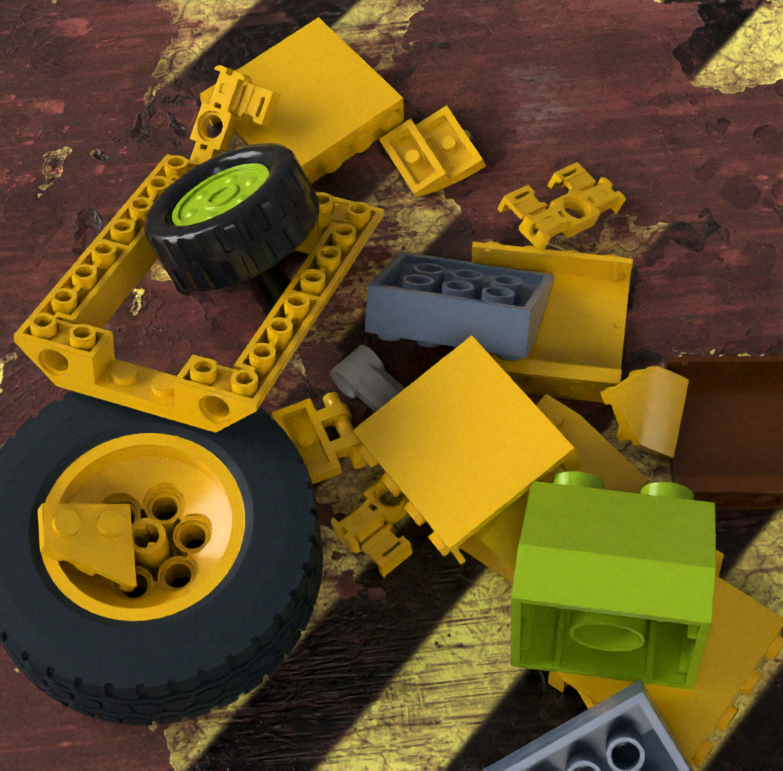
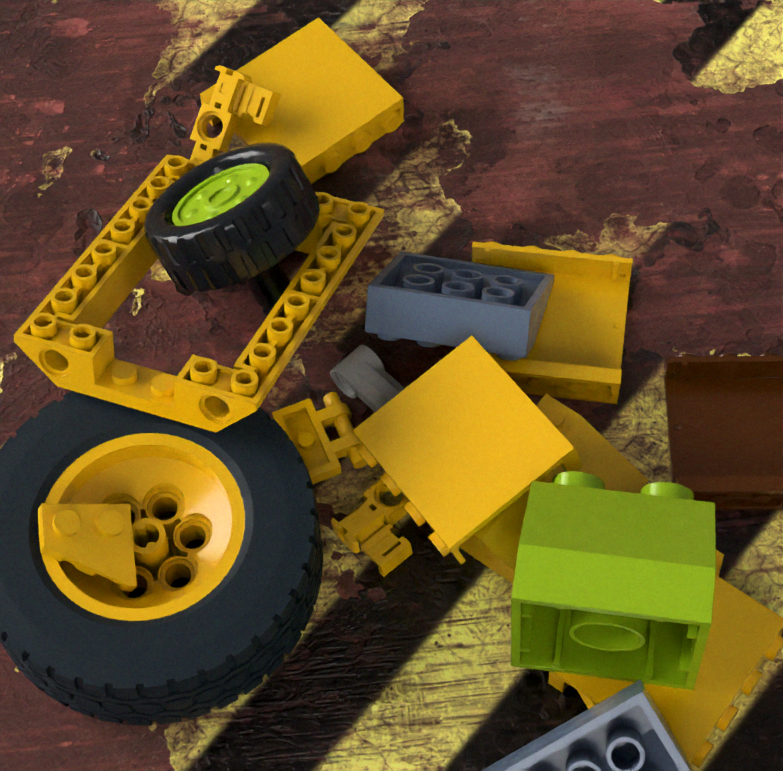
yellow slope [379,105,486,197] -> none
yellow piece [497,162,626,251] -> none
yellow slope [600,366,689,459] -> none

